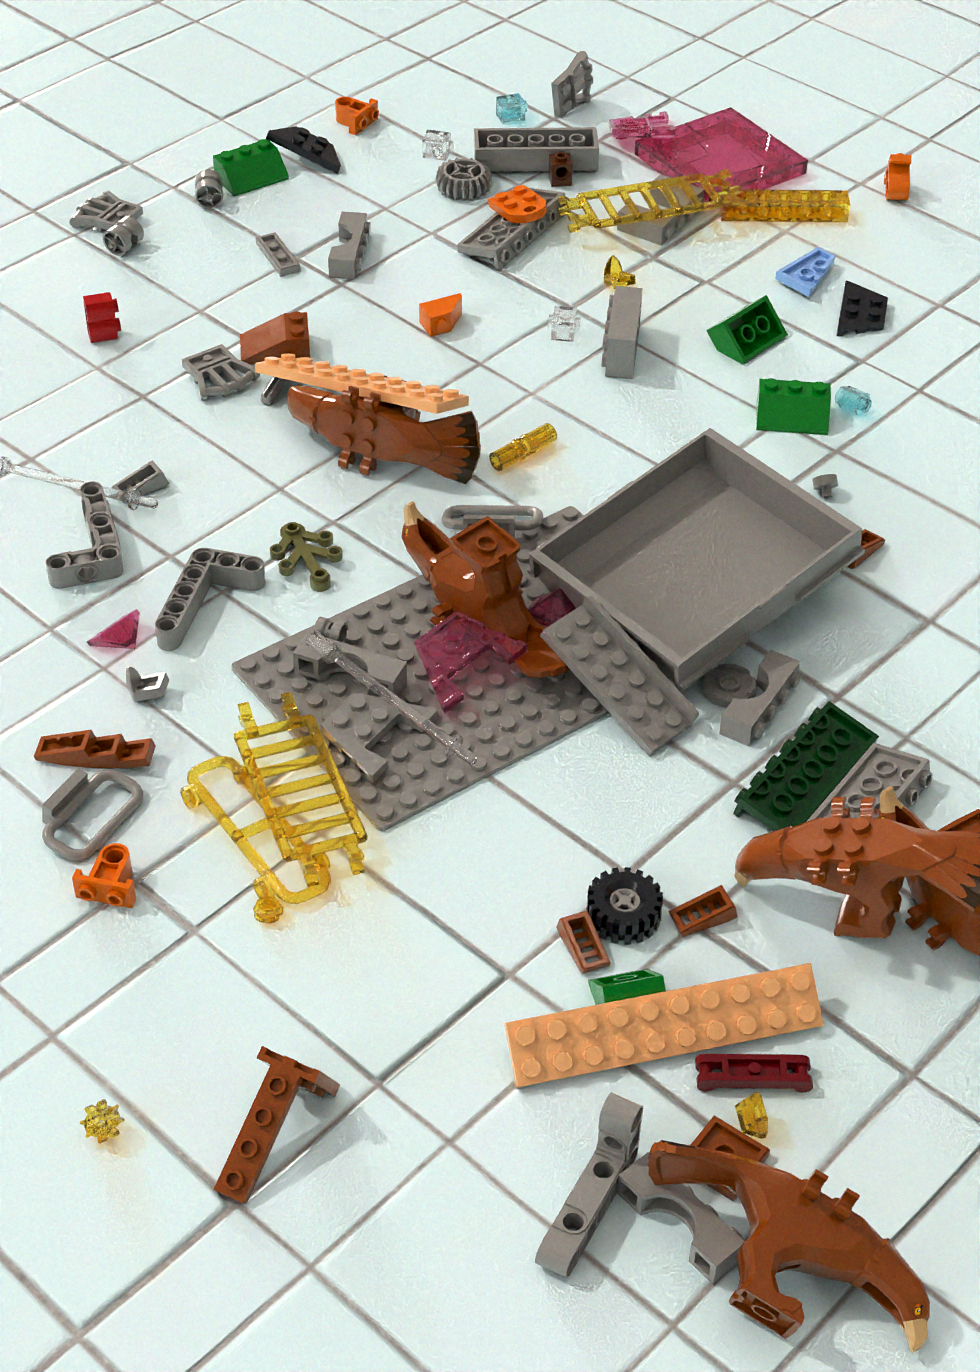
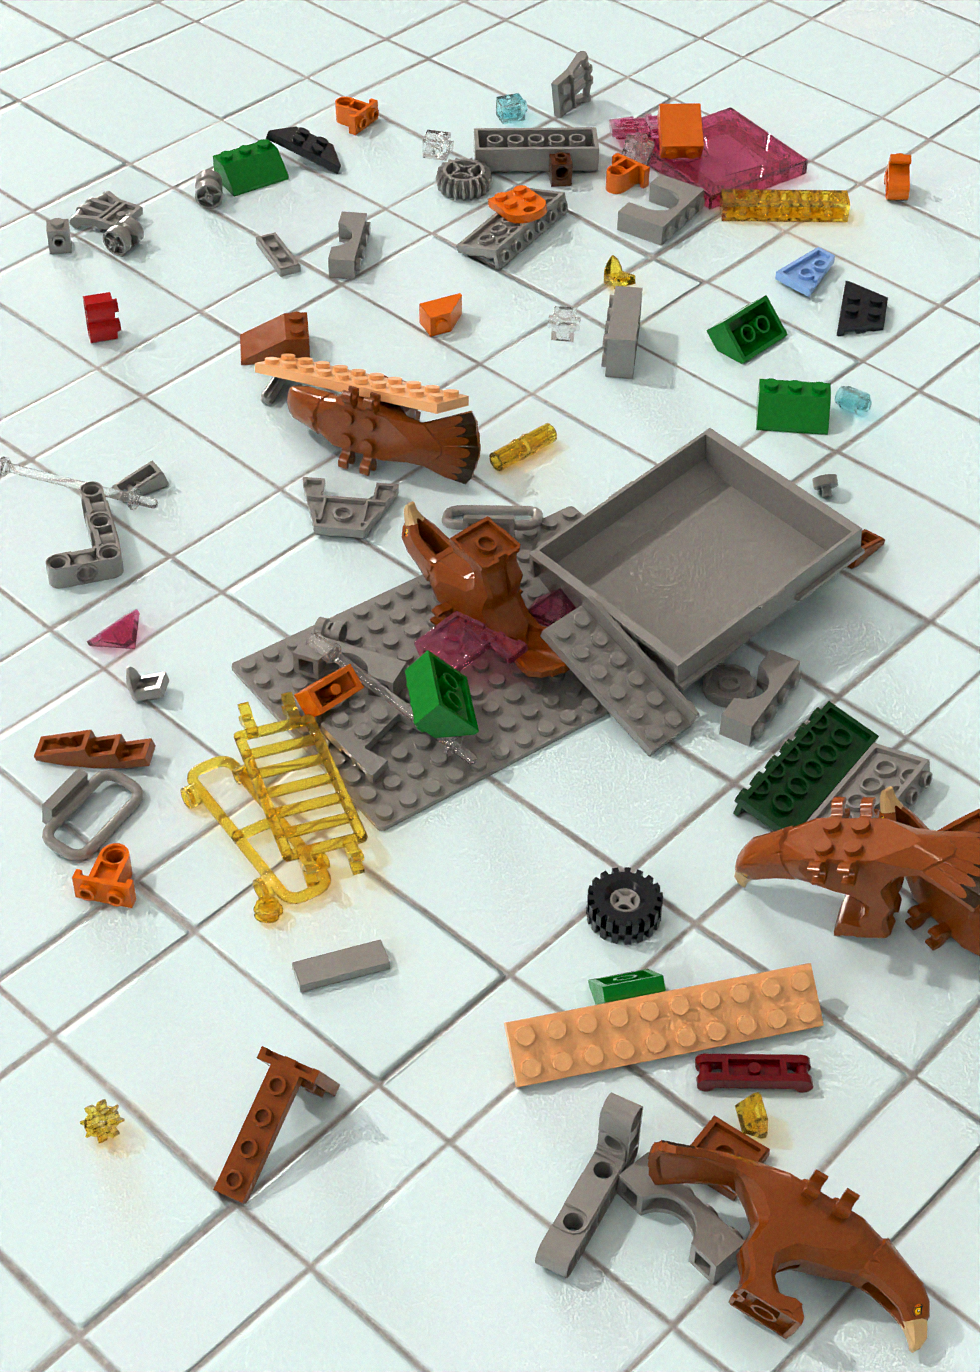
light grey beam [155,547,266,651] -> none
light grey plate [182,344,260,400] -> none
olive plant [270,522,343,592] -> none
dark orange slope [556,910,611,974] -> none
clear yellow bar [558,169,742,233] -> none
dark orange slope [668,885,738,937] -> none
none -> light grey brick [46,218,72,254]
none -> light grey tile [292,939,390,992]
none -> orange slope [294,664,364,719]
none -> light grey wing [303,477,399,538]
none -> green slope [405,650,479,738]
none -> orange pin [606,153,650,194]
none -> clear brick [622,132,655,166]
none -> orange brick [657,103,704,159]

